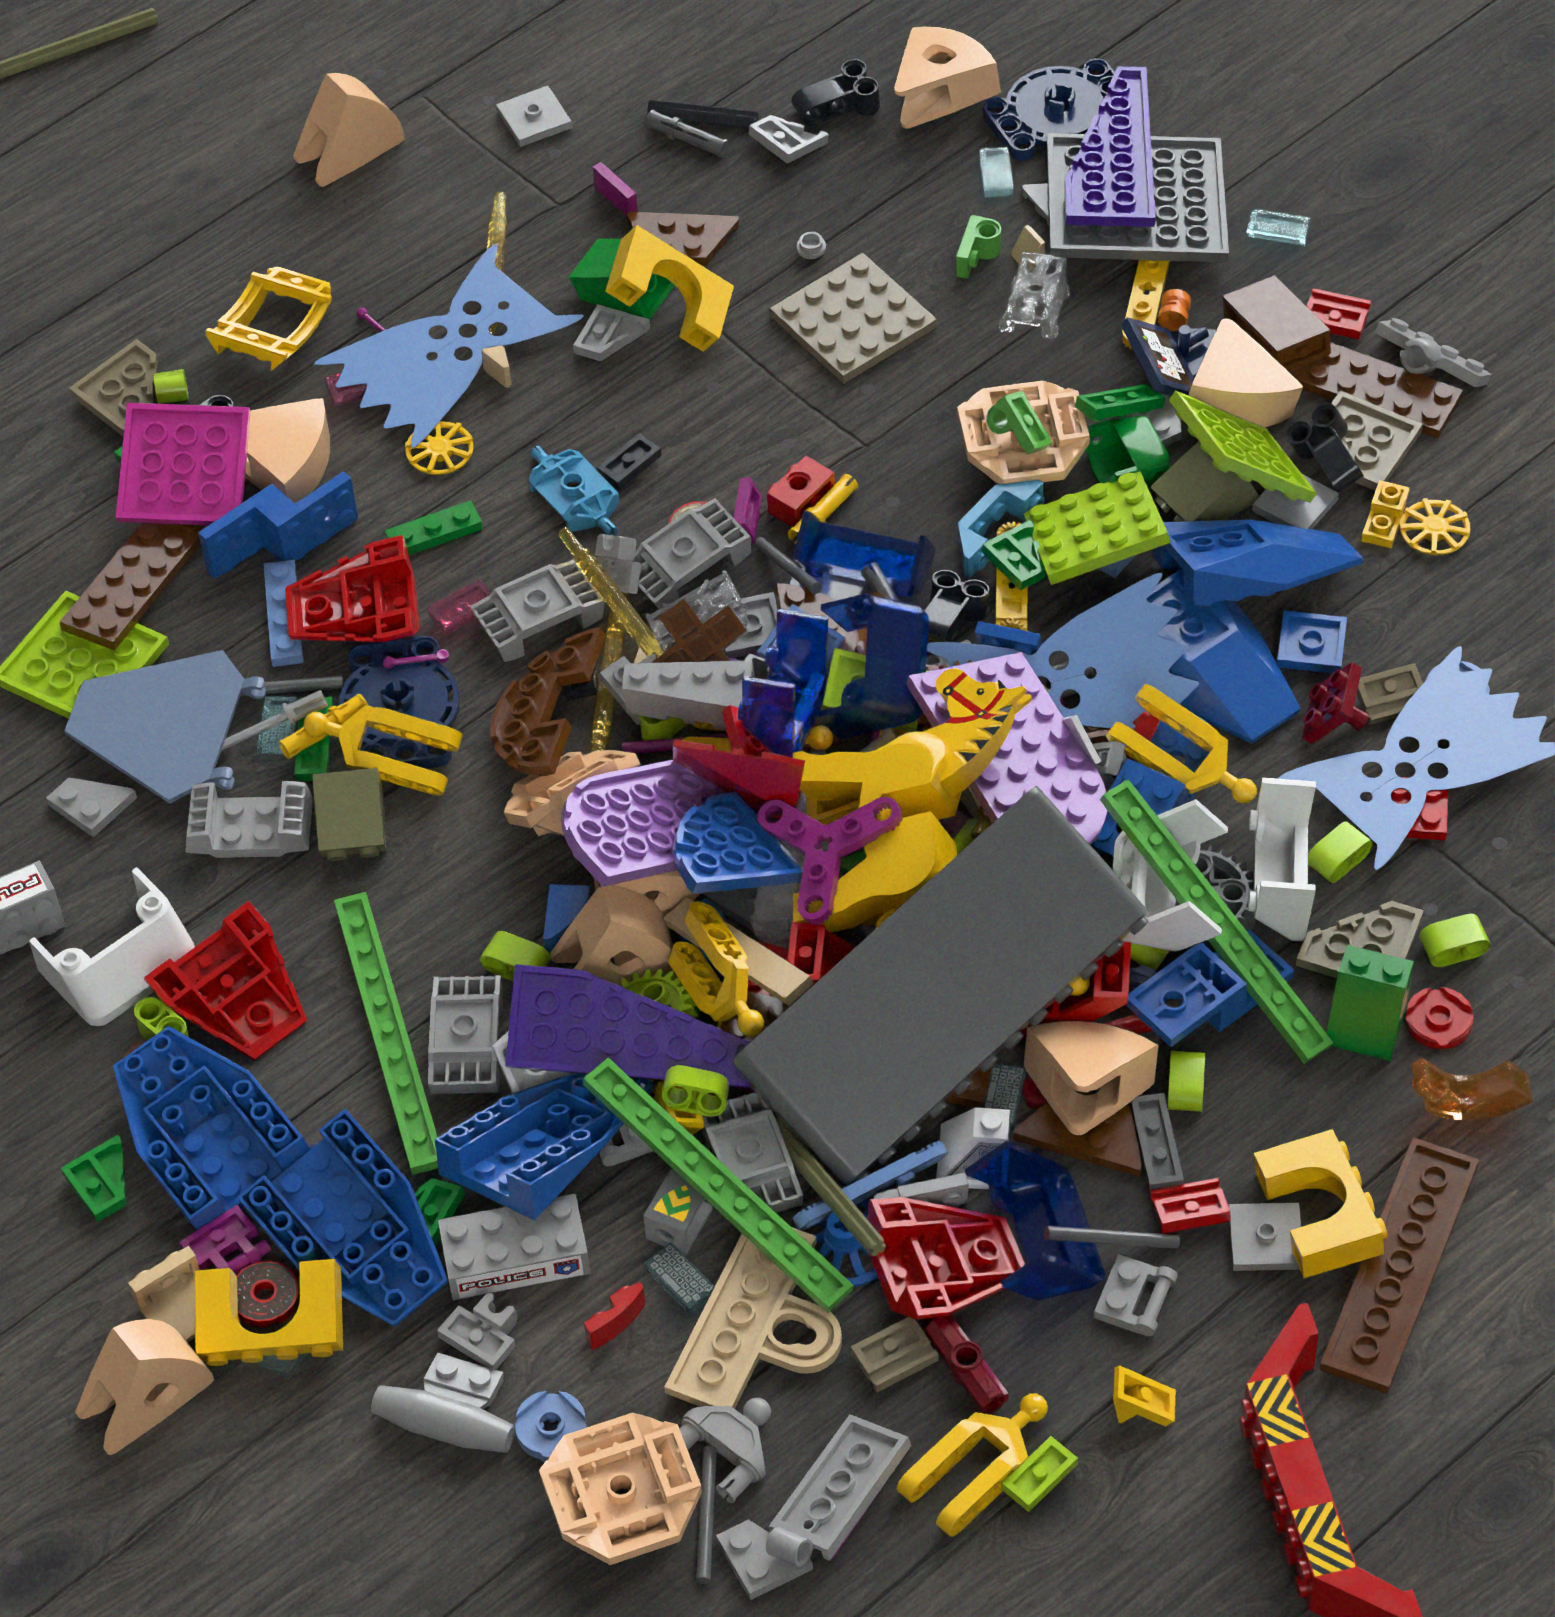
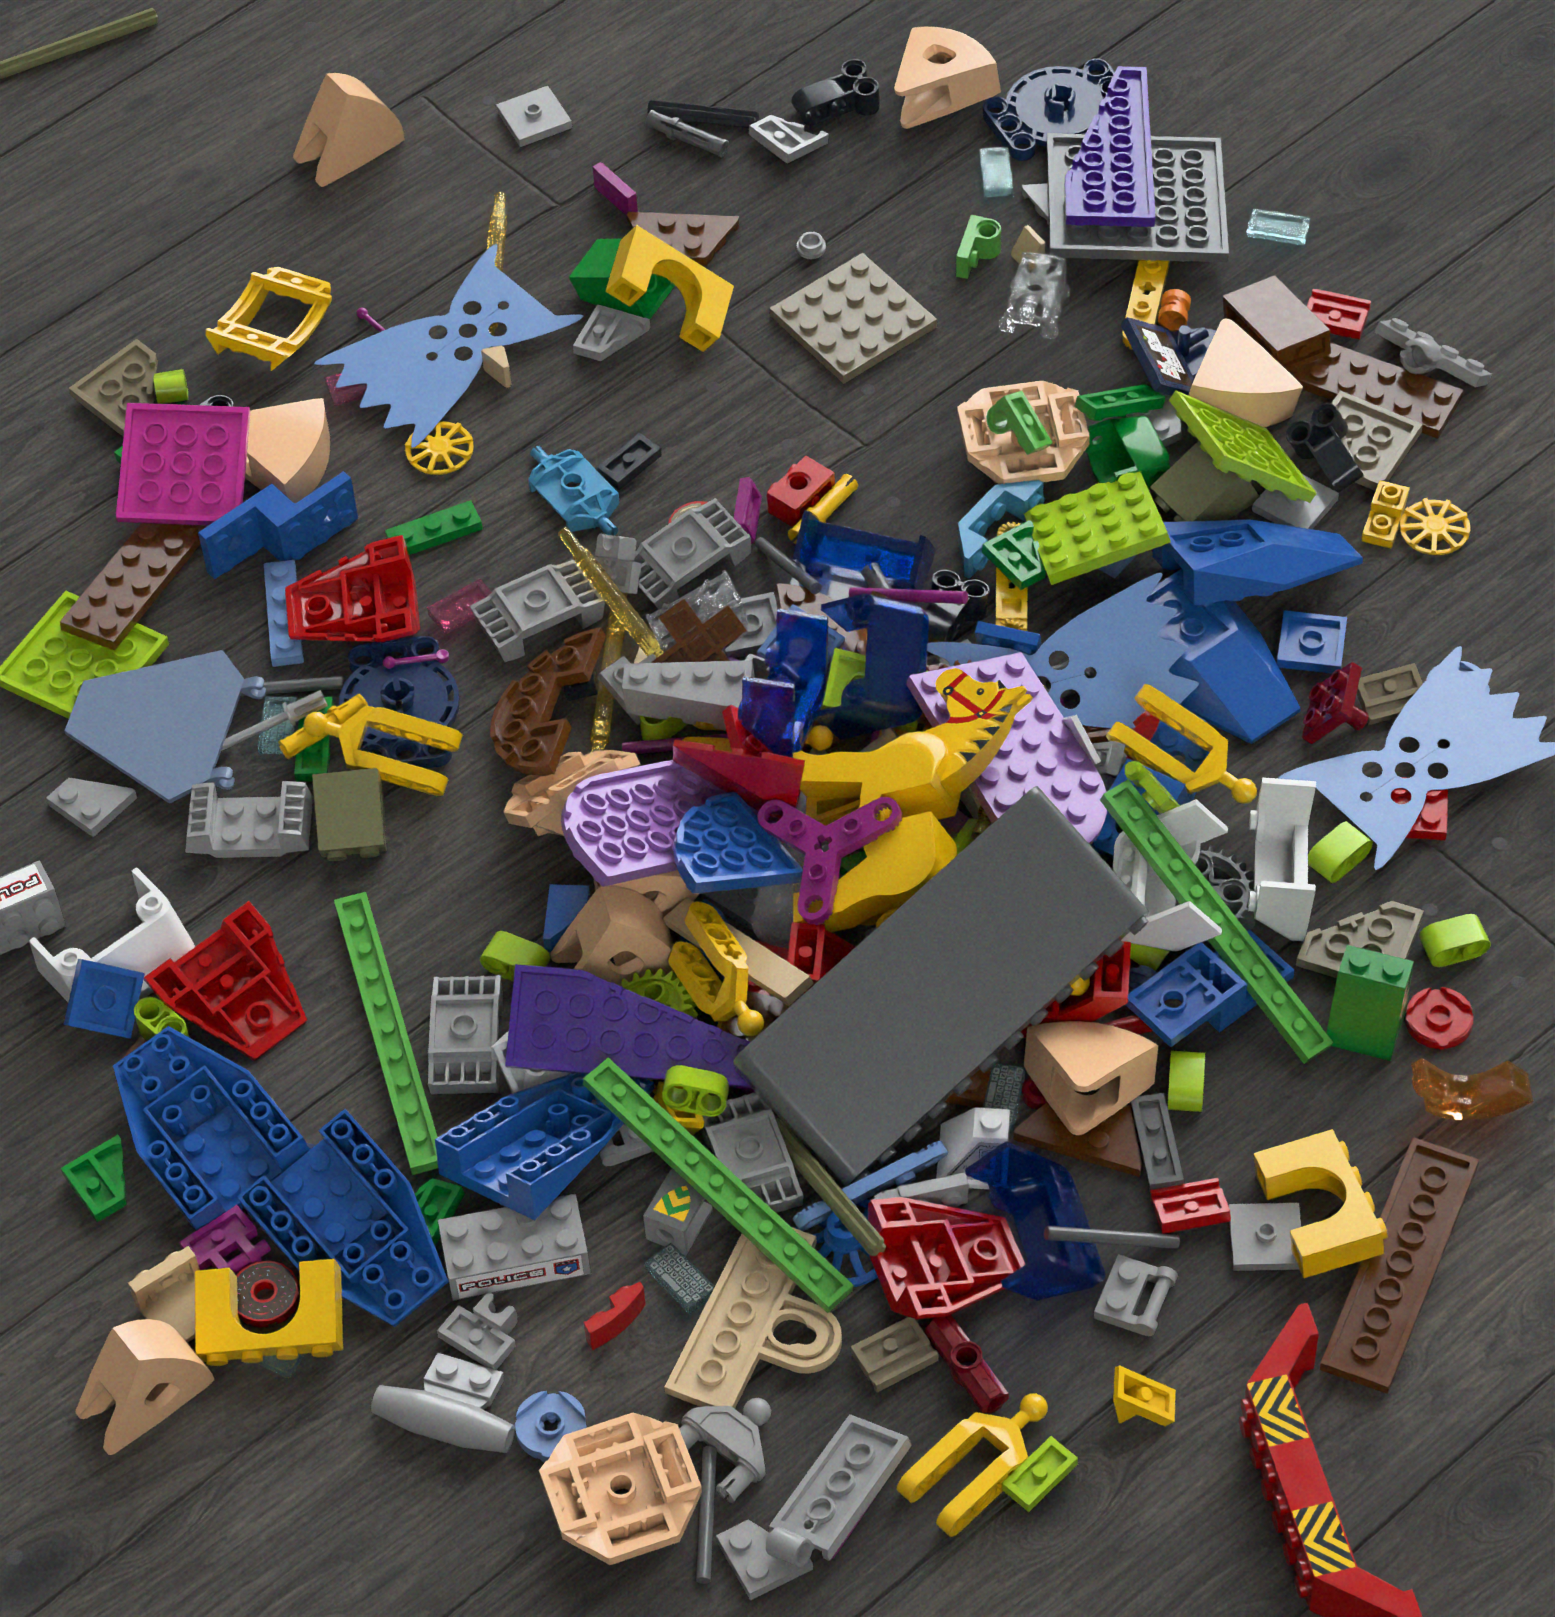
none -> blue plate [64,959,145,1039]
none -> magenta bar [848,587,968,604]
none -> lime plate [1125,761,1180,814]

